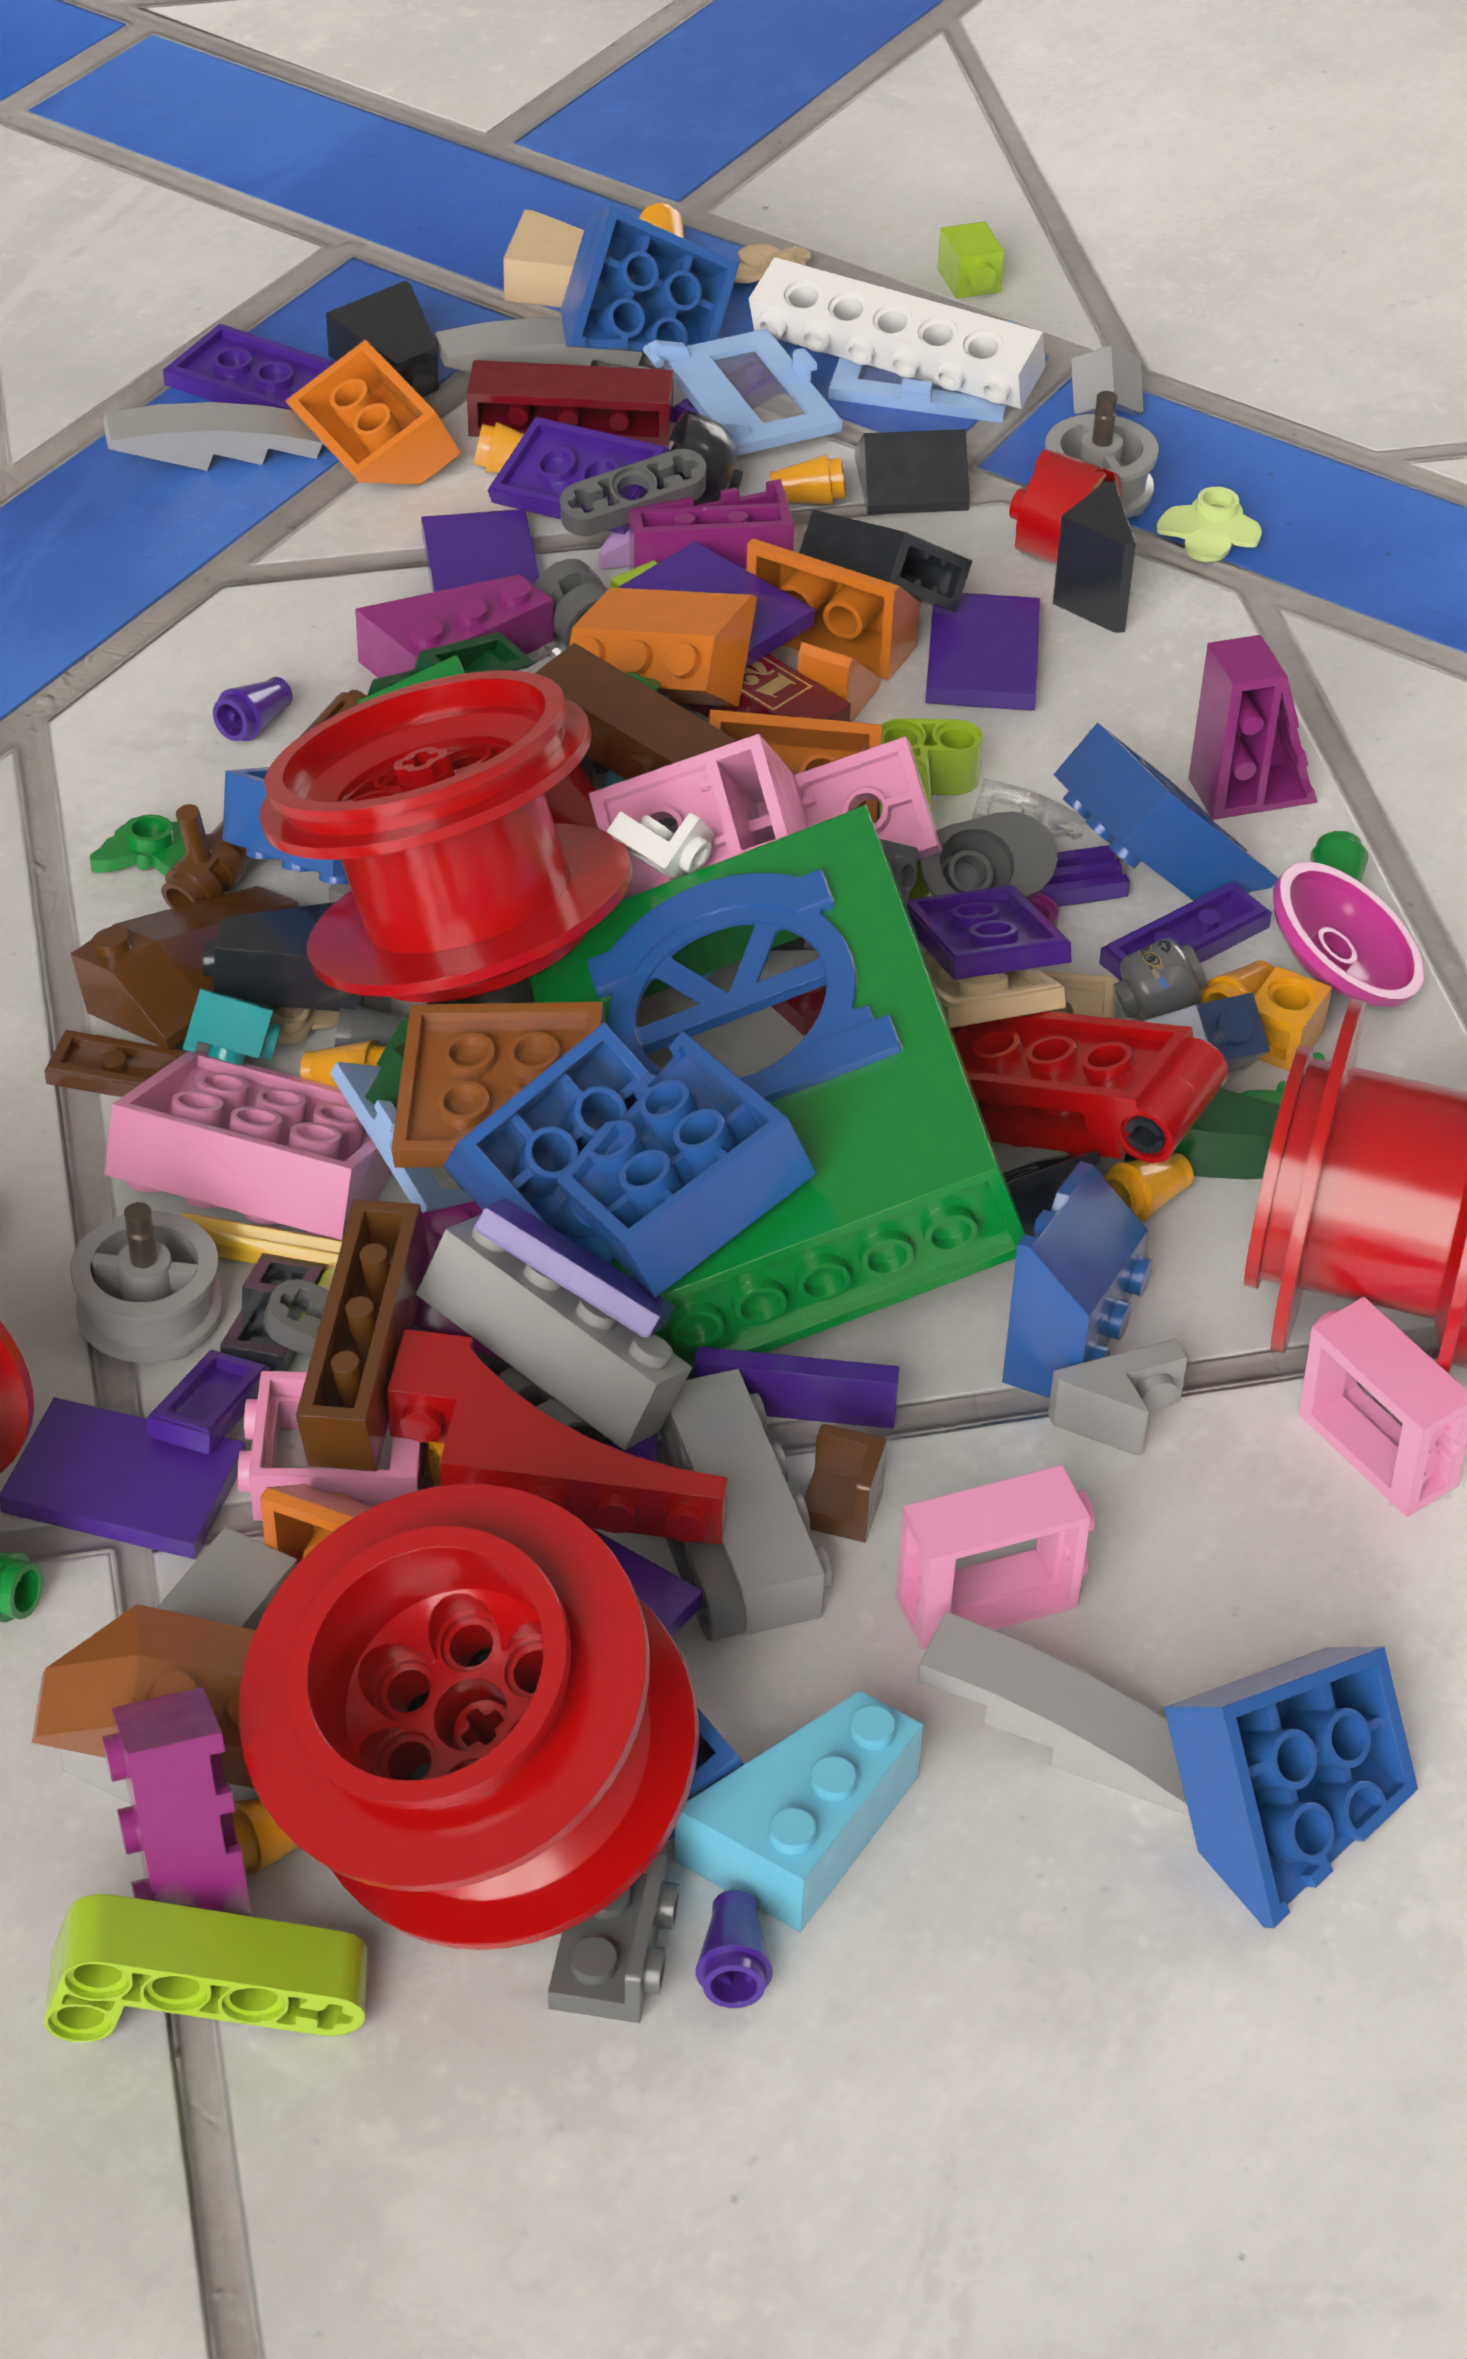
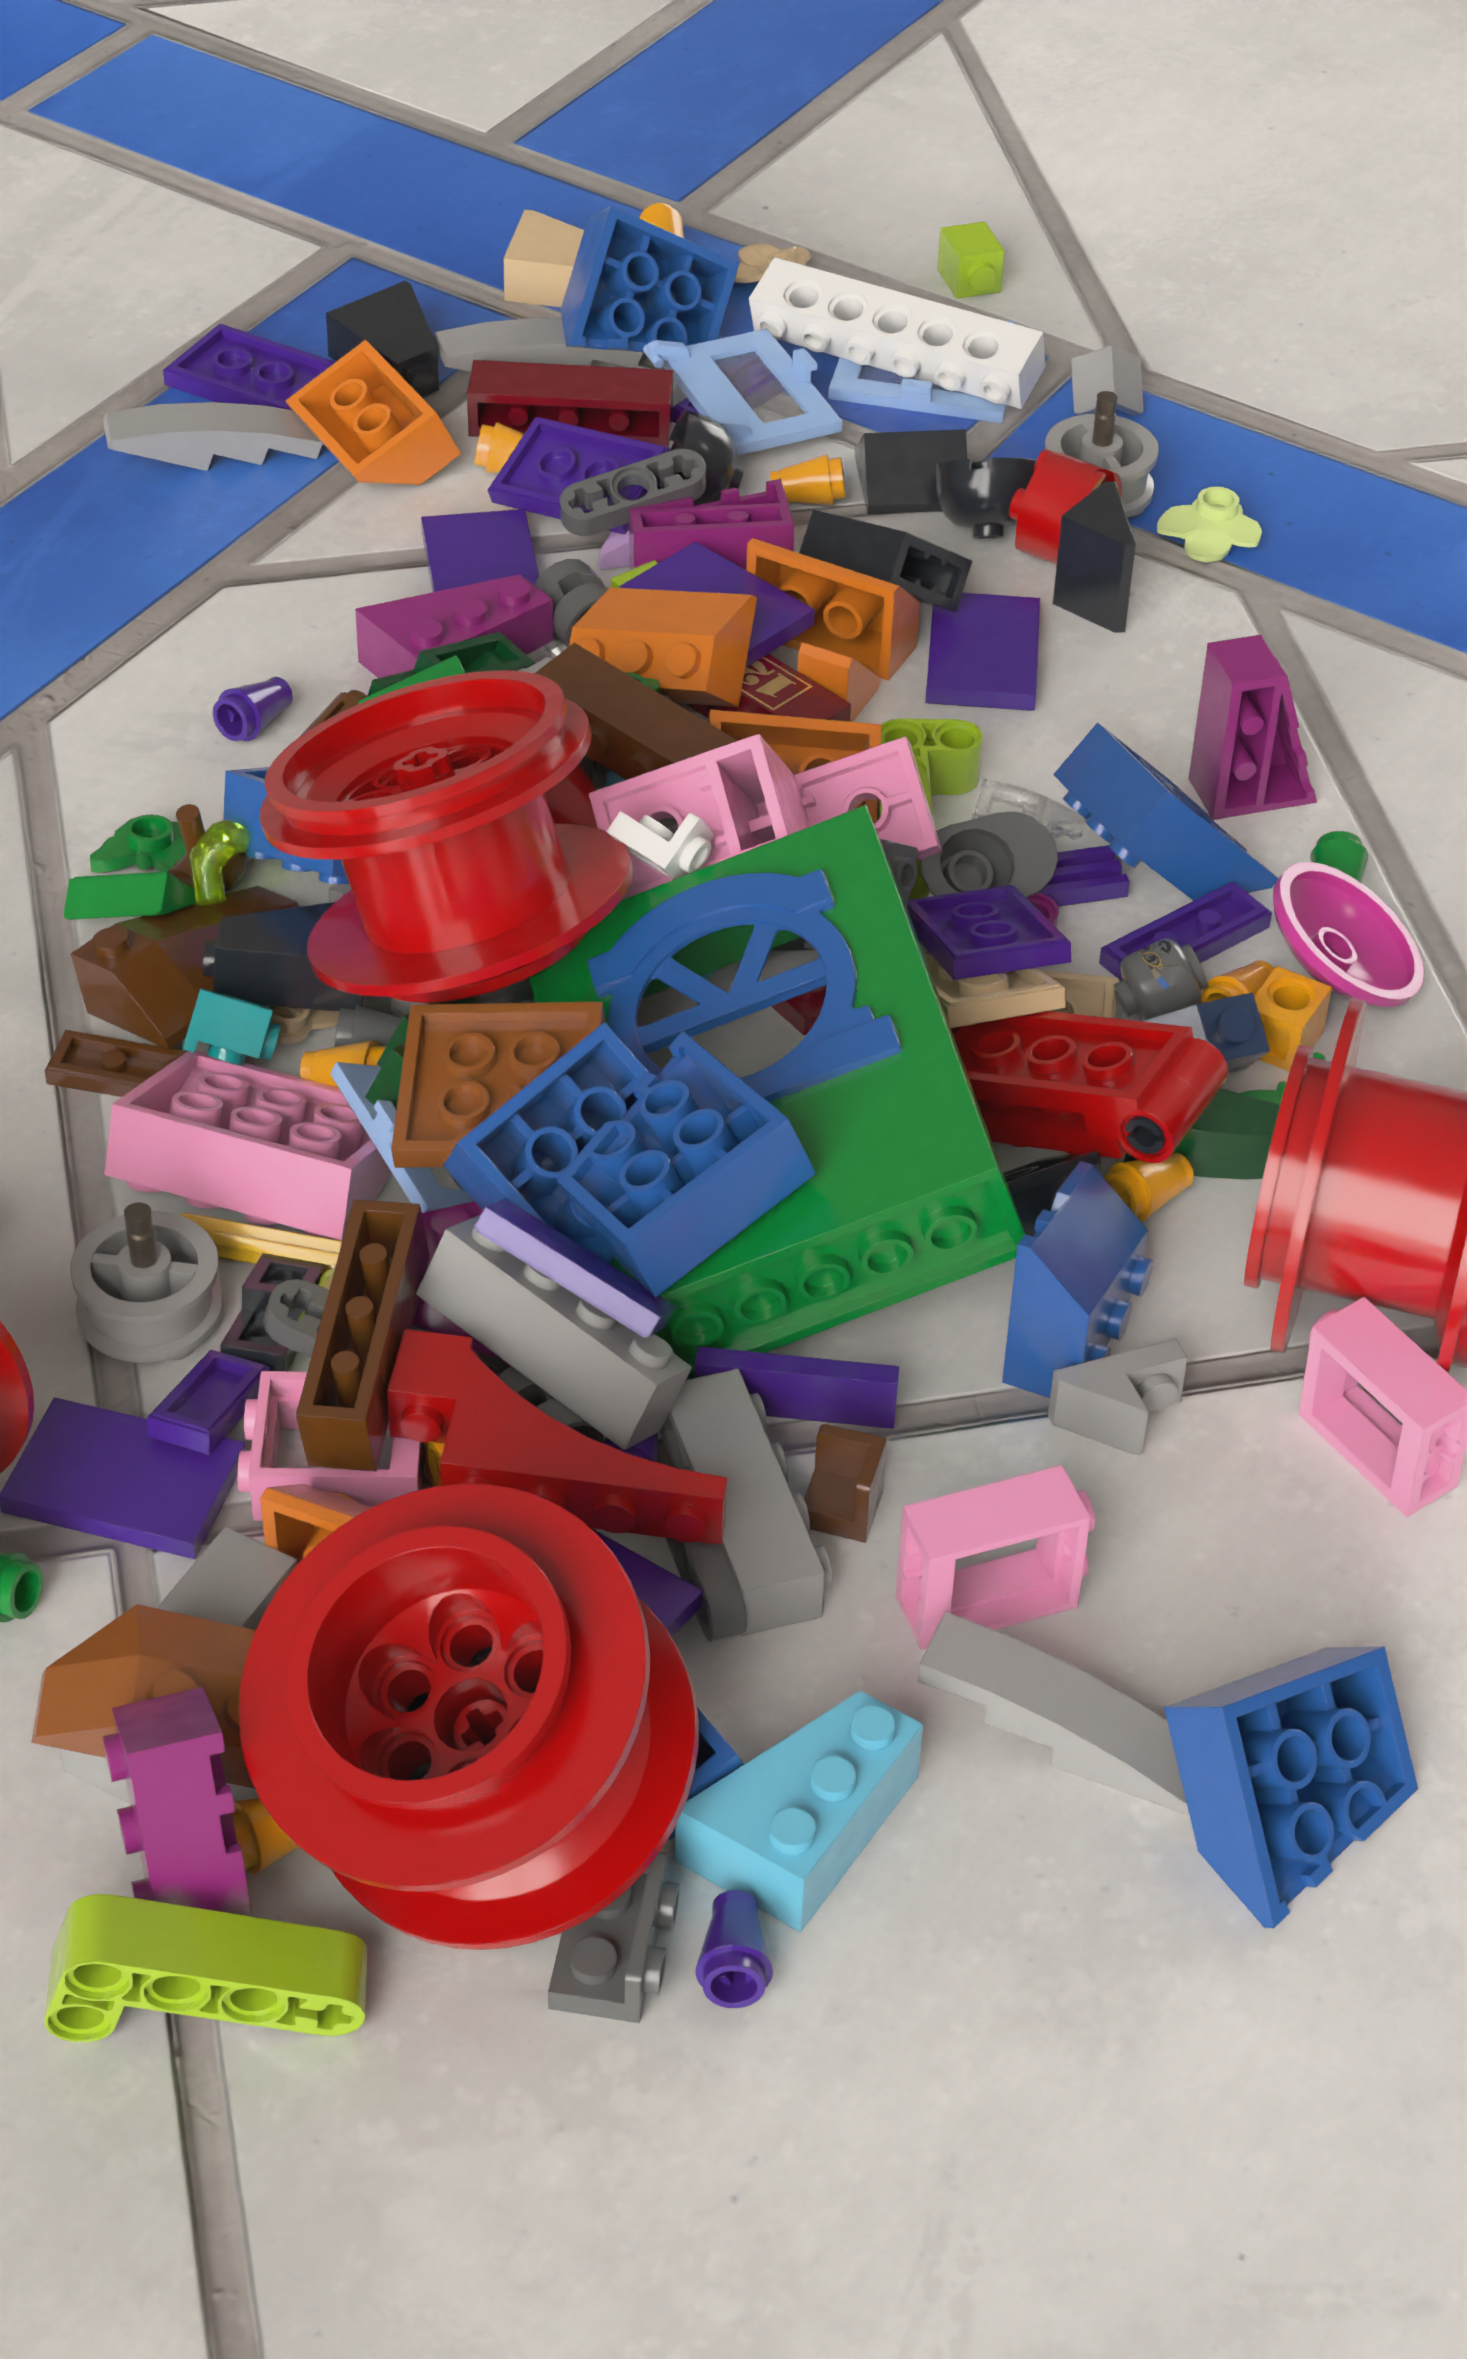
none -> green slope [63,871,201,920]
none -> clear neon green arm [189,820,249,905]
none -> black cylinder [936,457,1036,539]

